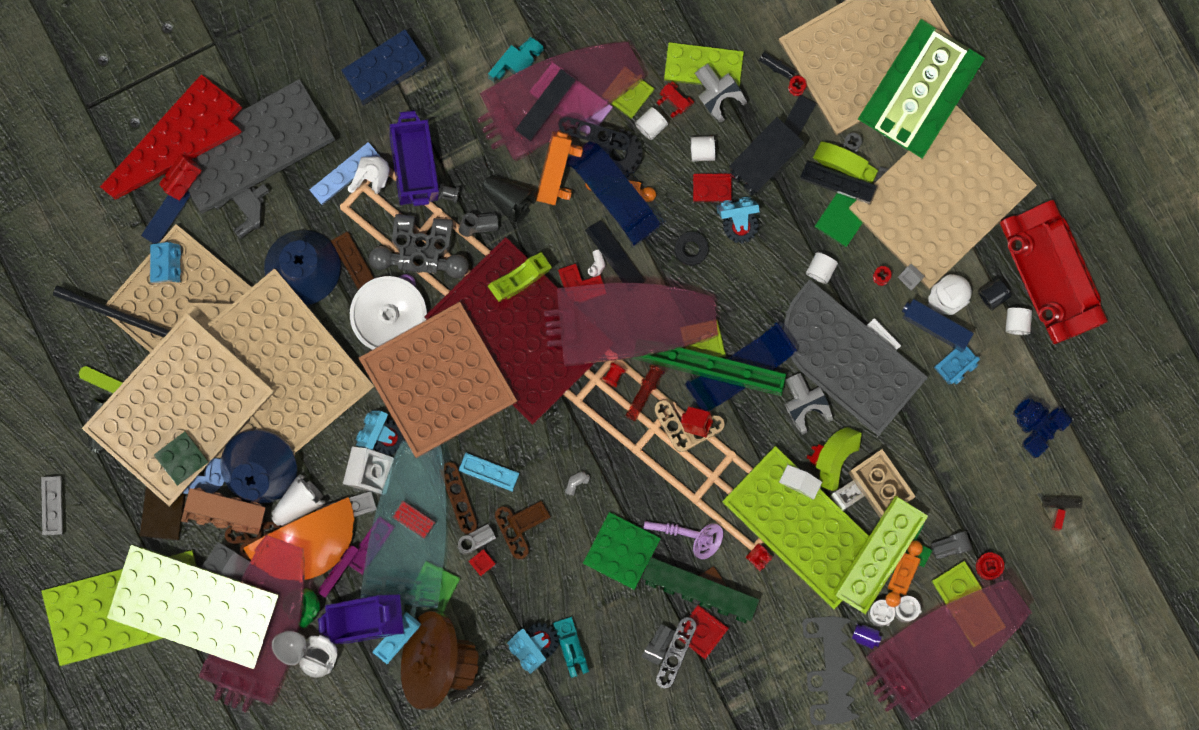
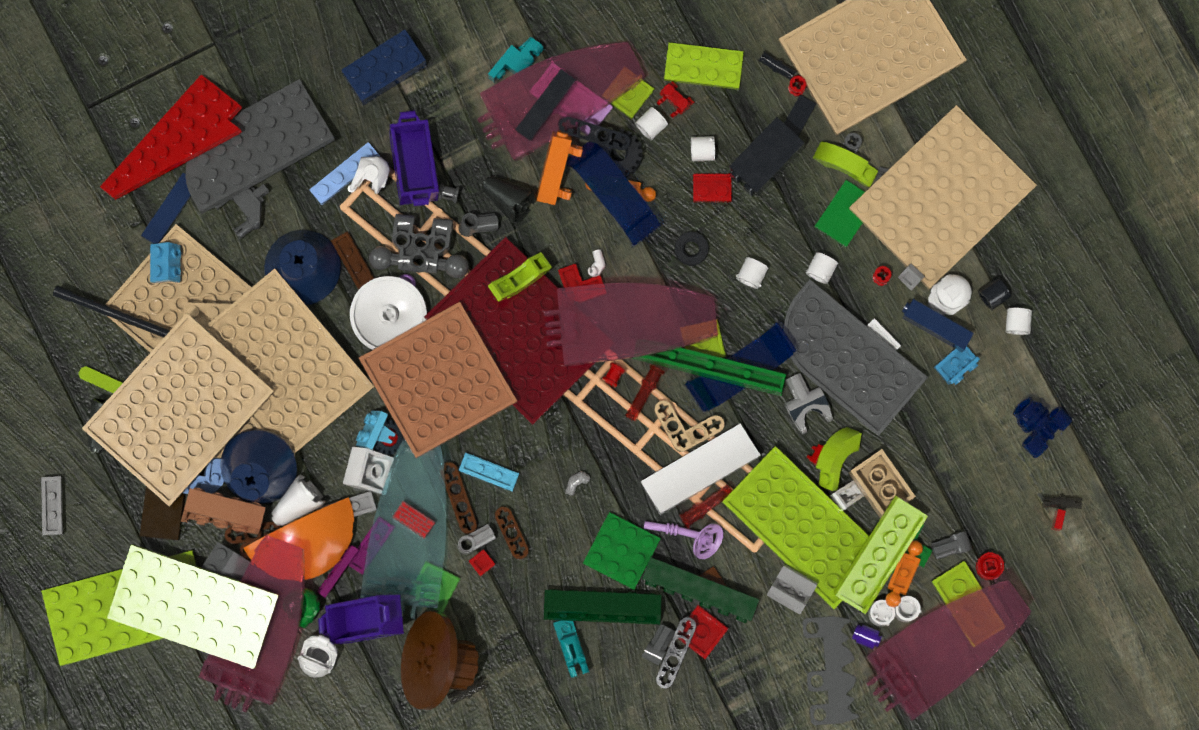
dark green plate [154,431,209,486] -> none
red brick [159,154,202,201] -> none
light grey helmet [272,631,306,665] -> none
medium azure tile [372,612,421,664] -> none
medium azure plate [507,623,559,674] -> none
reddish brown tile [508,501,551,536] -> none
black tile [585,220,645,292] -> none
red brick [681,406,713,438] -> none
light grey connector [694,63,748,123] -> none
plate [716,197,760,244] -> none
red tile [745,543,773,571] -> none
white slope [779,465,822,500] -> none
black tile [800,161,878,205] -> none
piece [858,19,985,159] -> none
red panel [999,200,1108,345] -> none
none -> dark green brick [544,589,661,625]
none -> white arch [641,423,761,515]
none -> clear red pin [678,484,732,529]
none -> white piece [736,257,768,289]
none -> light grey bracket [767,565,817,614]

